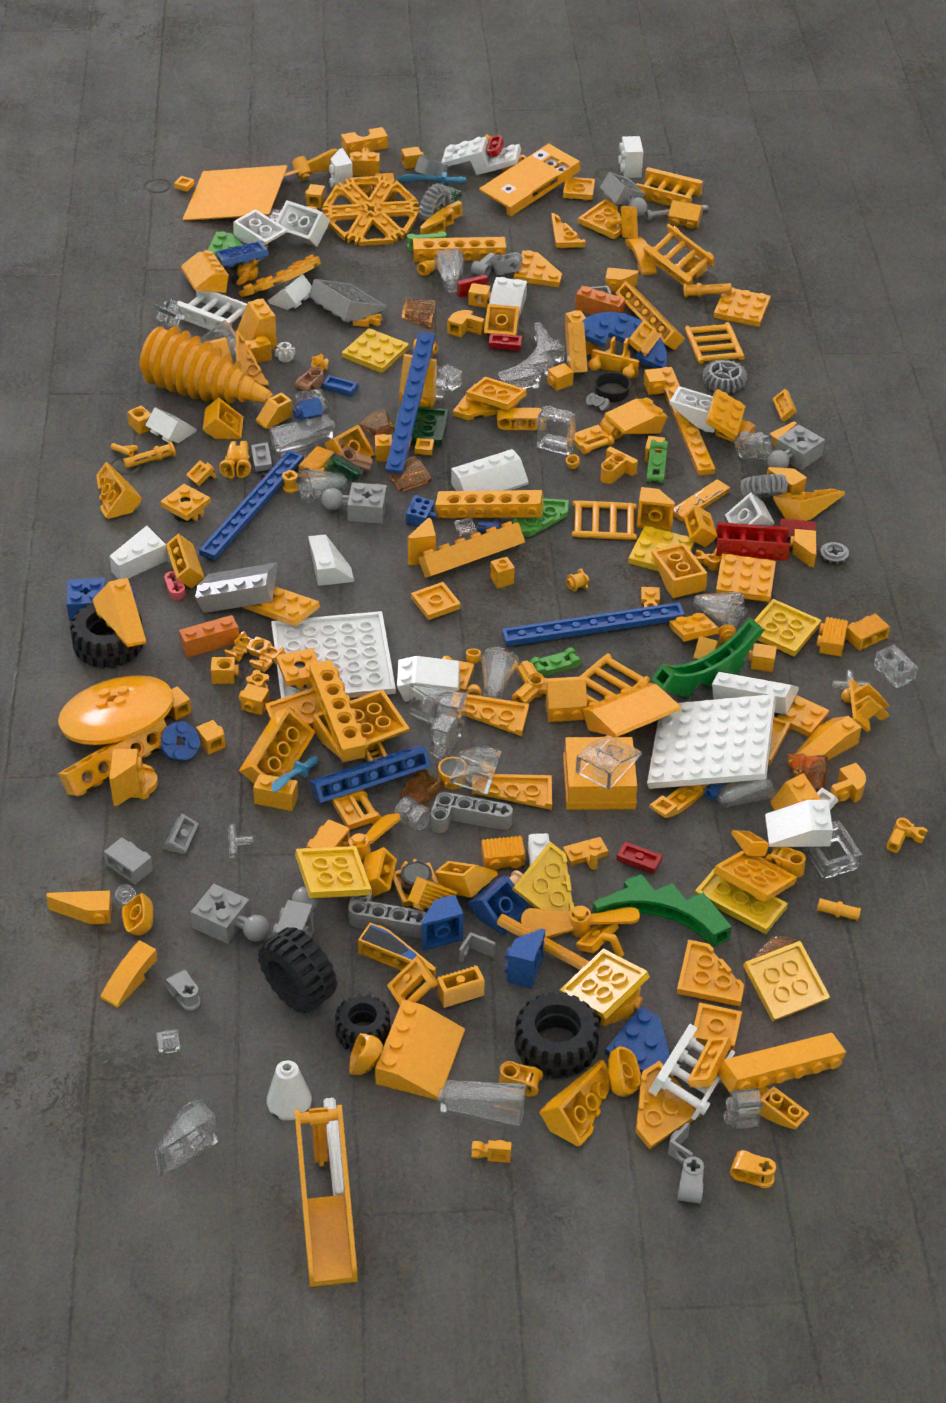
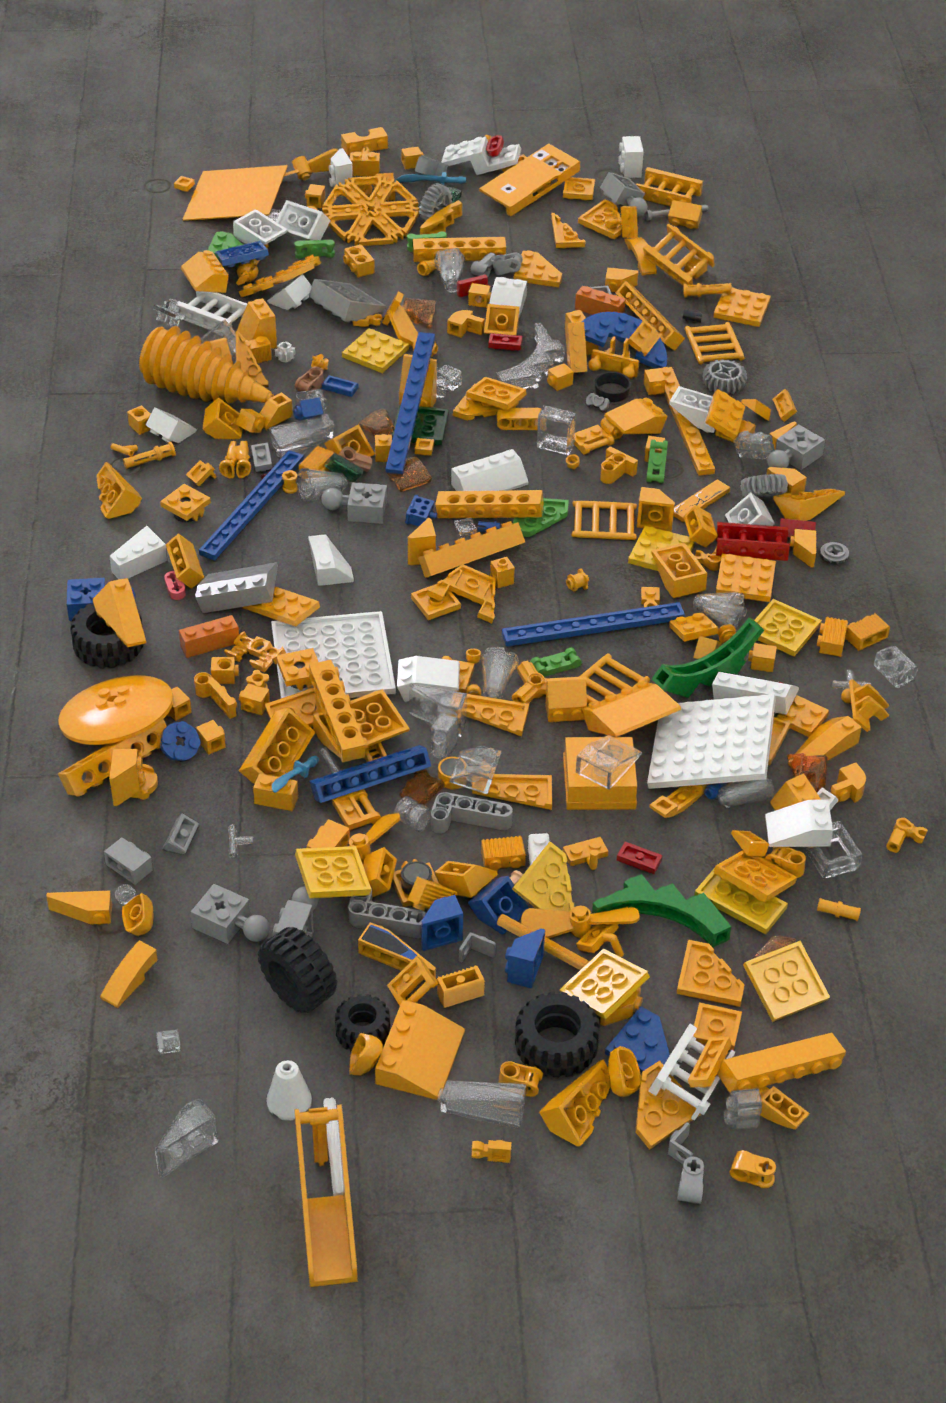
light grey piece [165,970,201,1011] -> none
none -> light orange plate [194,672,237,719]
none -> light orange brick [236,409,266,433]
none -> bright green plate [294,240,335,259]
none -> clear piece [320,747,341,773]
none -> light orange brick [343,244,375,277]
none -> light orange piece [382,291,418,346]
none -> light orange wing [427,564,495,624]
none -> black pin [682,308,703,323]
none -> light orange slope [741,399,771,421]

